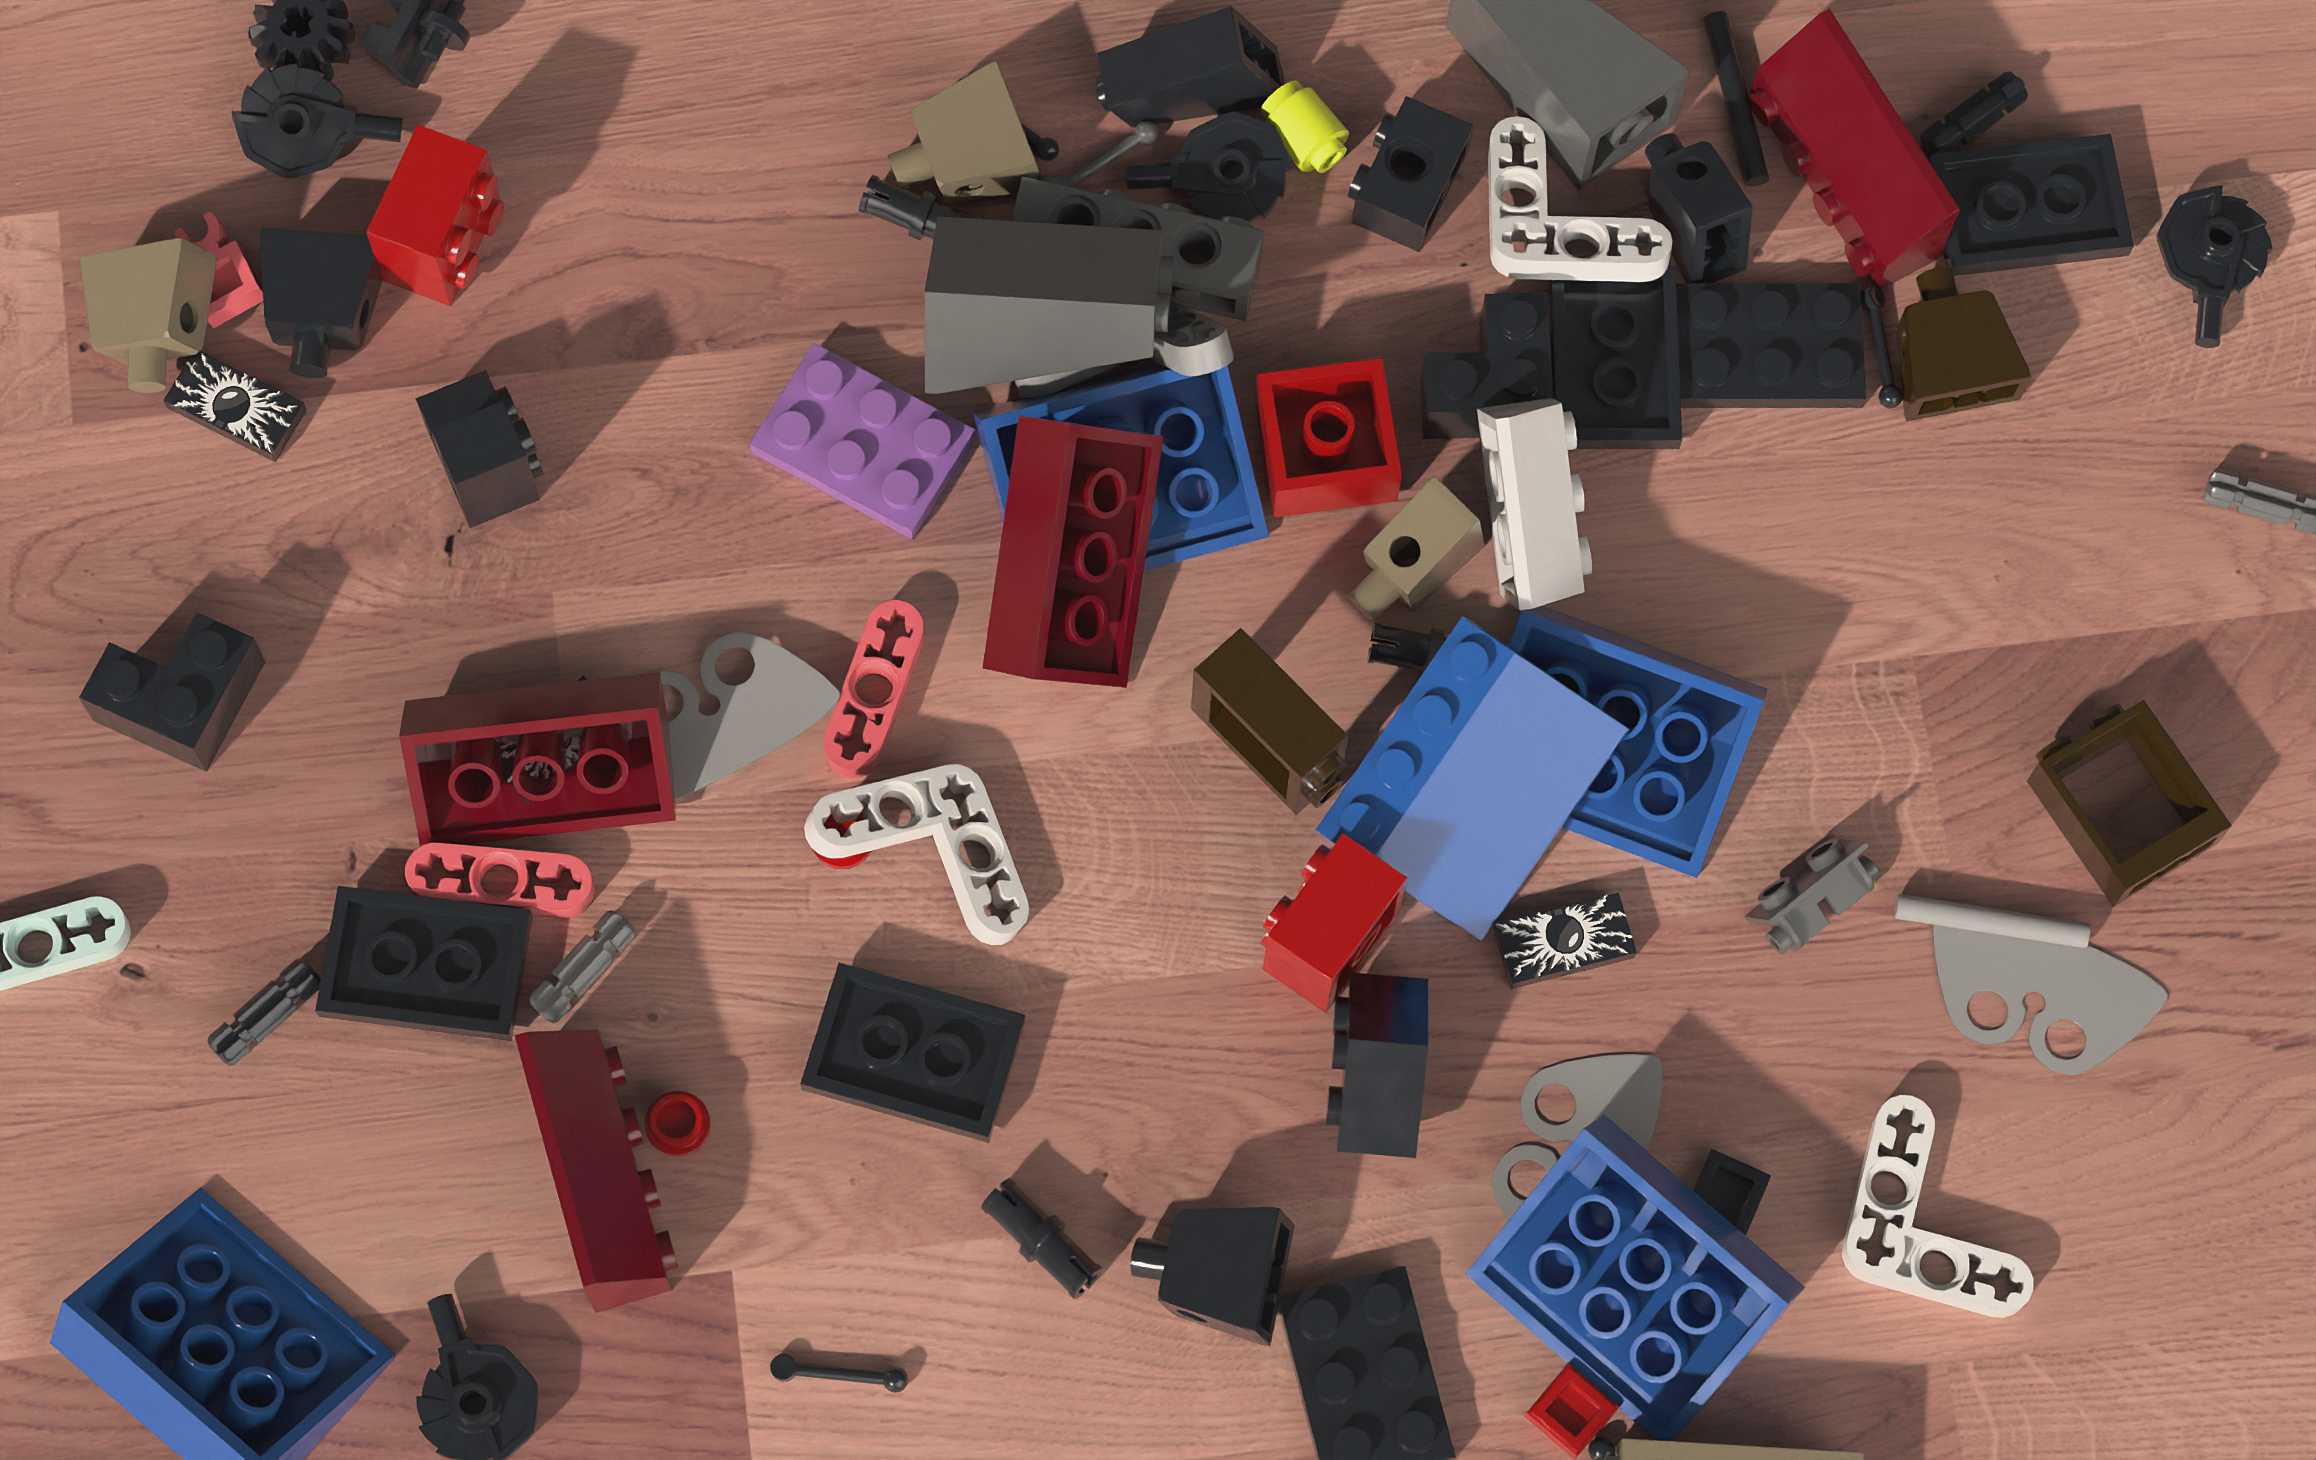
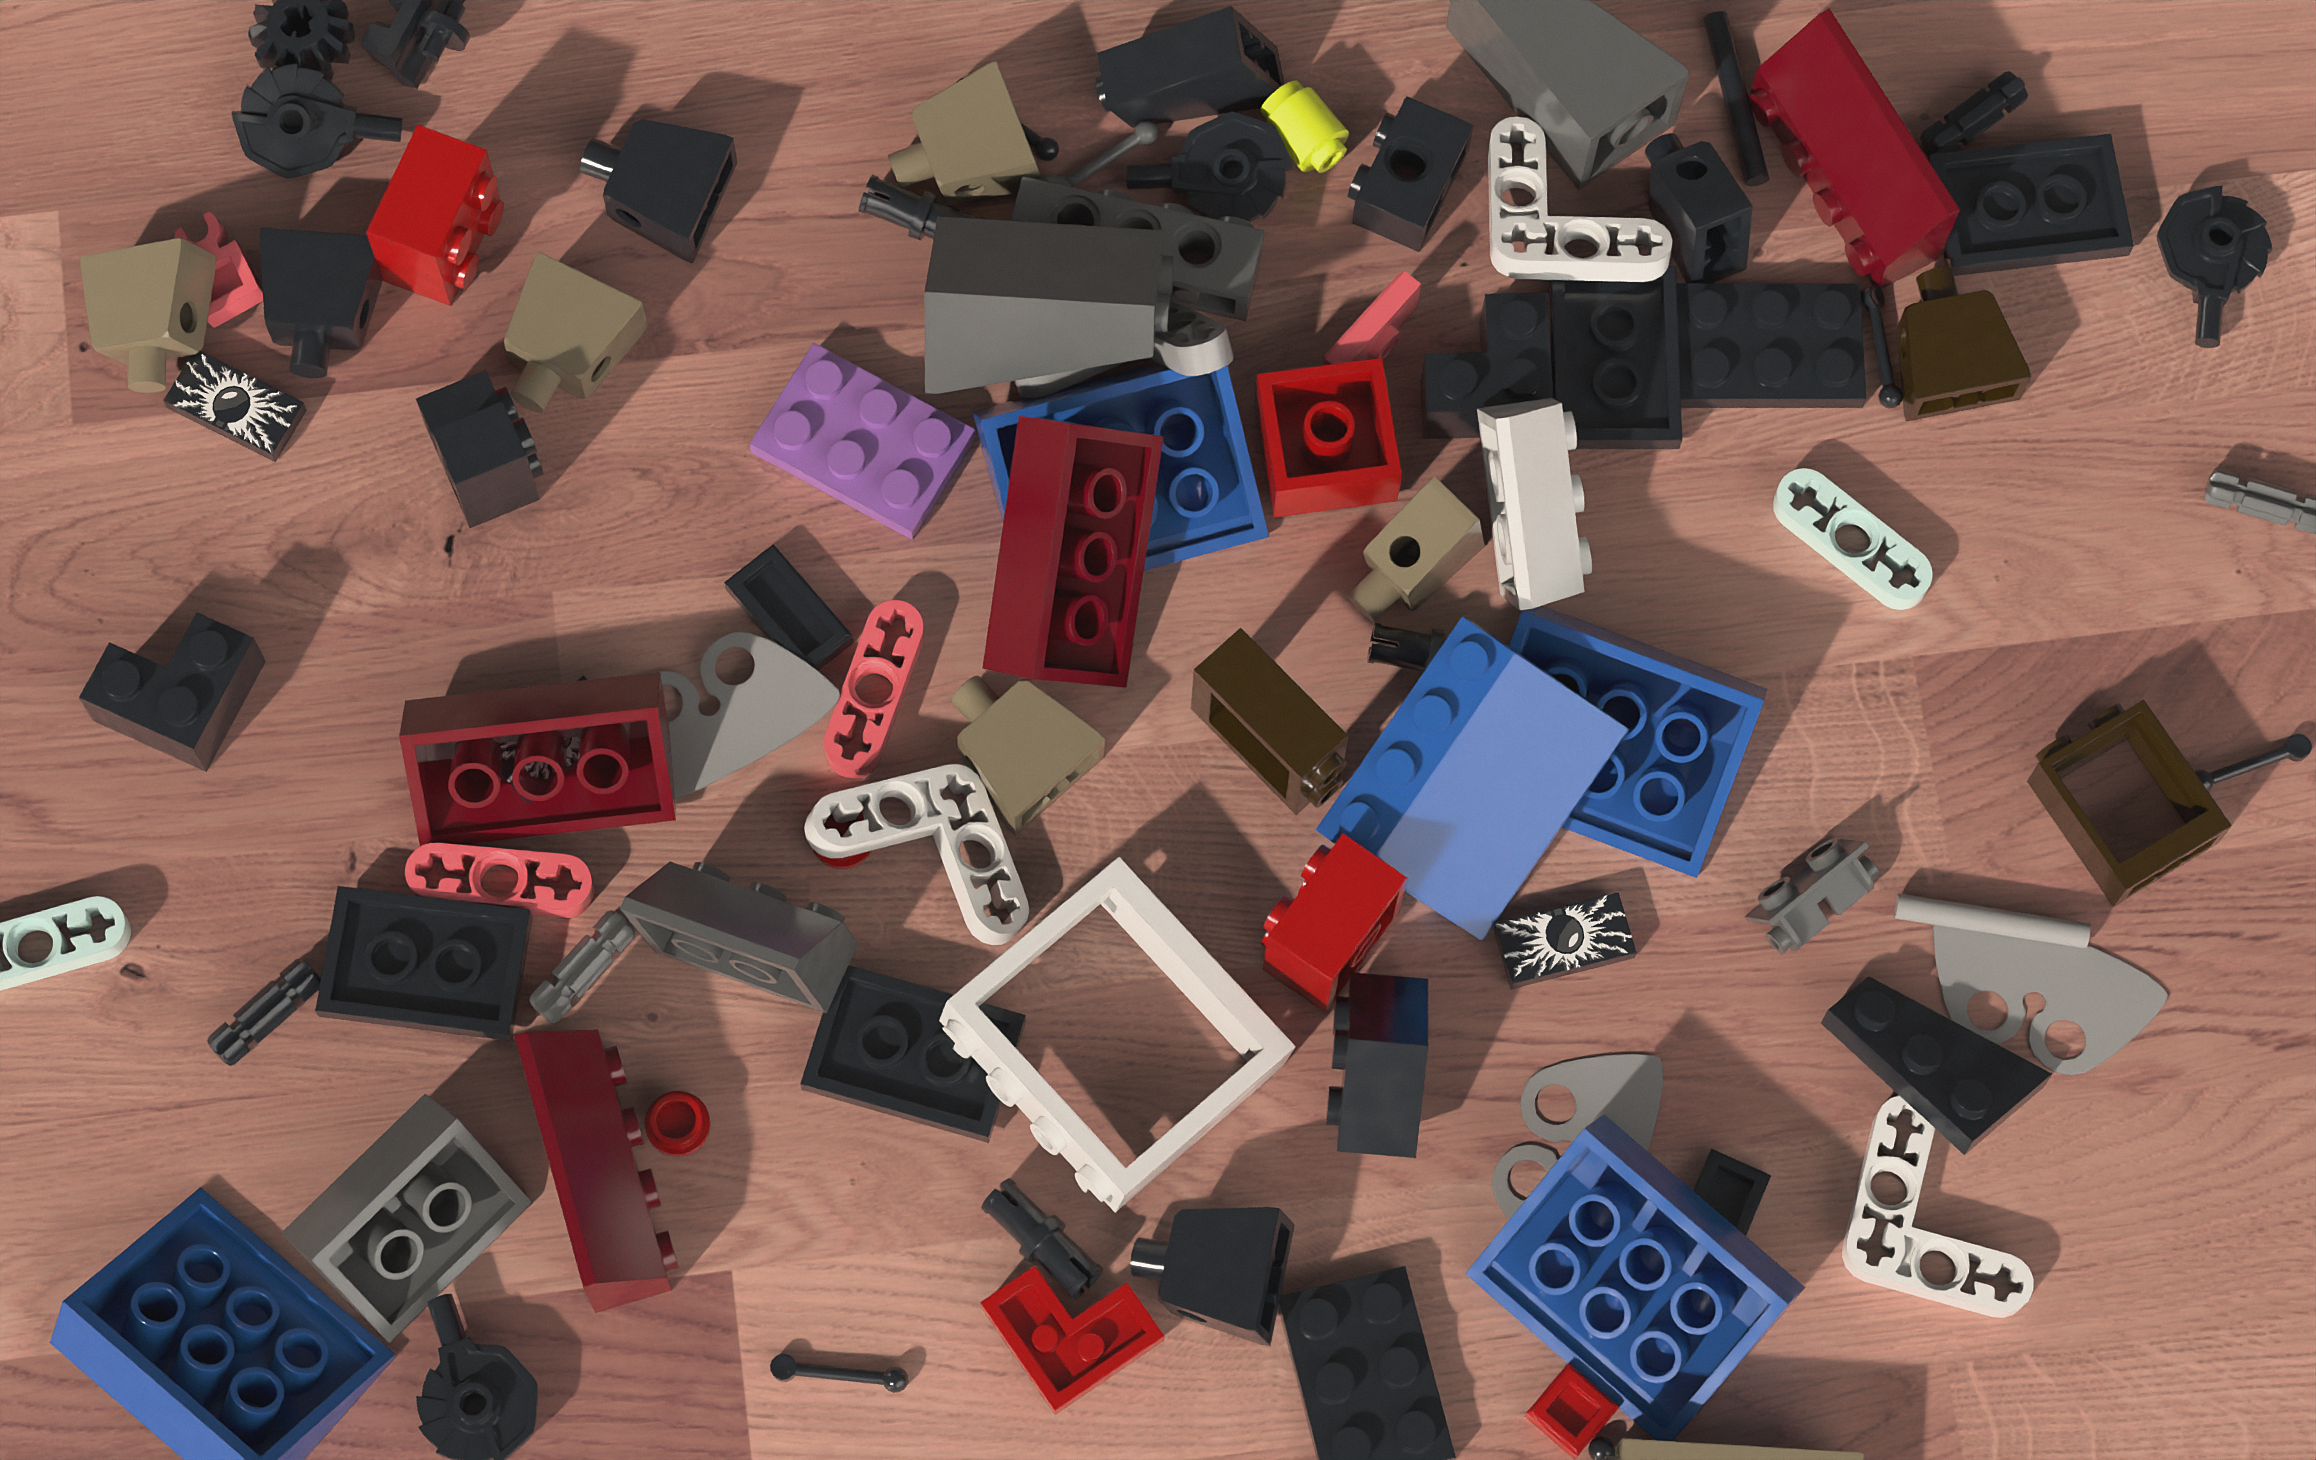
none -> dark grey slope [281,1094,532,1343]
none -> dark tan torso [504,251,648,413]
none -> black torso [580,119,737,263]
none -> dark grey slope [620,861,858,1014]
none -> black tile [724,544,854,671]
none -> white window [939,857,1296,1213]
none -> dark tan torso [951,675,1105,836]
none -> red plate [980,1265,1165,1415]
none -> coral plate [1323,271,1421,365]
none -> light aqua beam [1773,468,1933,610]
none -> black wing [1821,977,2052,1155]
none -> black hinge [2194,734,2312,792]

